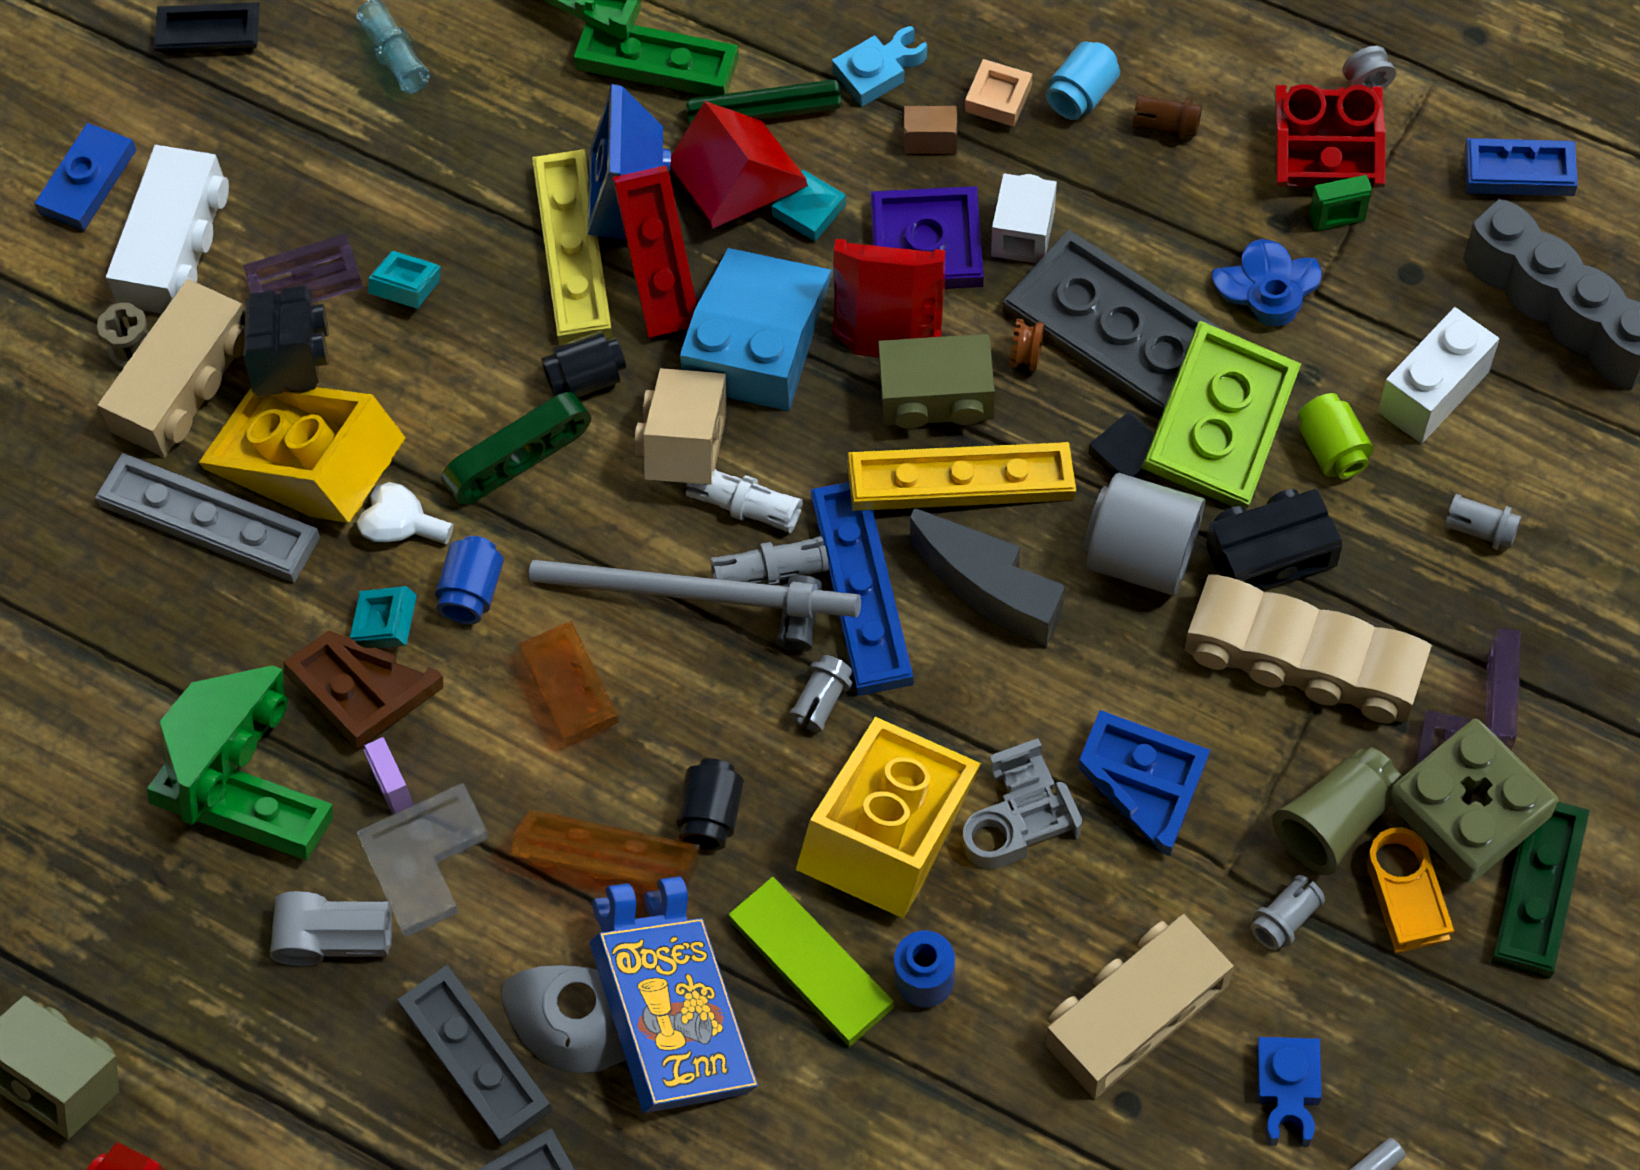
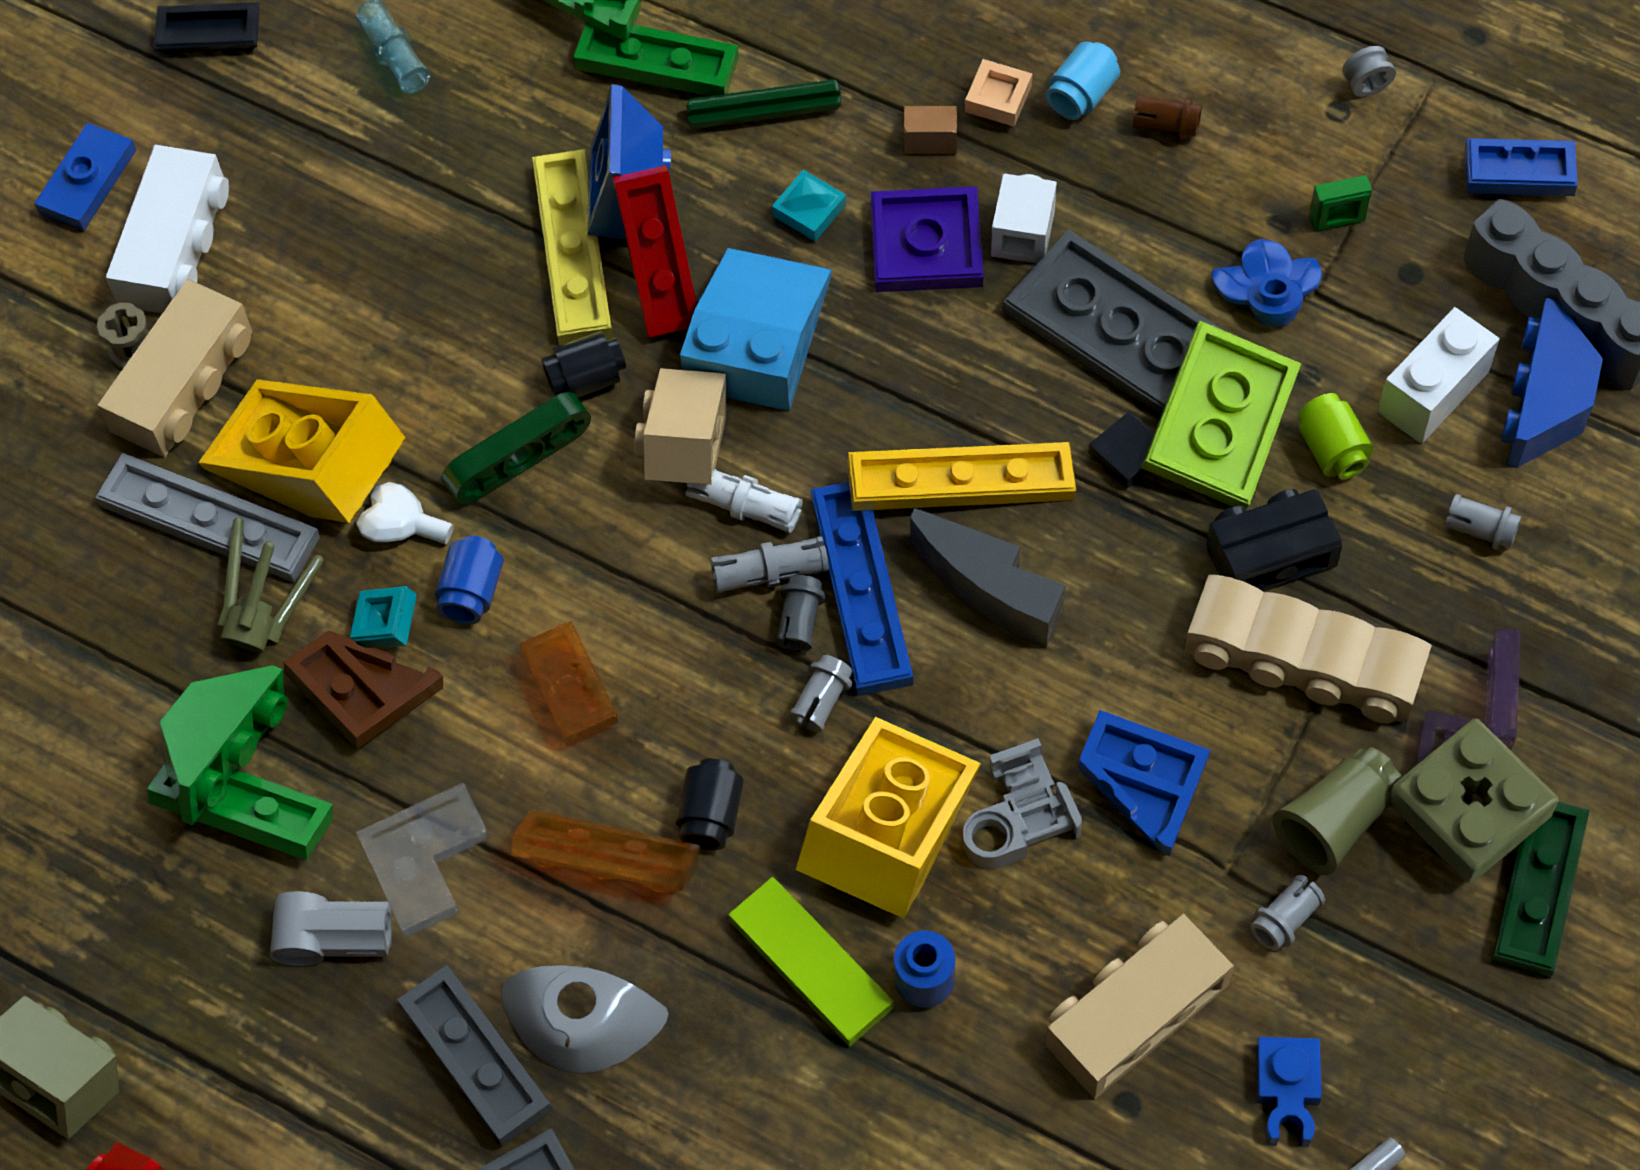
clear purple tile [243,234,363,303] -> none
black brick [243,285,329,397] -> none
lavender tile [363,737,415,816] -> none
teal tile [368,251,441,309] -> none
light grey bar [529,560,861,618] -> none
tile [589,876,758,1113] -> none
red slope [670,101,808,229] -> none
medium azure plate [832,26,927,107] -> none
red slope [832,238,946,358] -> none
olive brick [878,334,995,429] -> none
dark orange bush [1009,319,1044,371] -> none
light grey piece [1084,473,1205,597] -> none
red slope [1274,84,1386,188] -> none
light orange piece [1366,827,1454,954] -> none
none -> olive plant [217,517,324,653]
none -> blue slope [1501,298,1603,468]

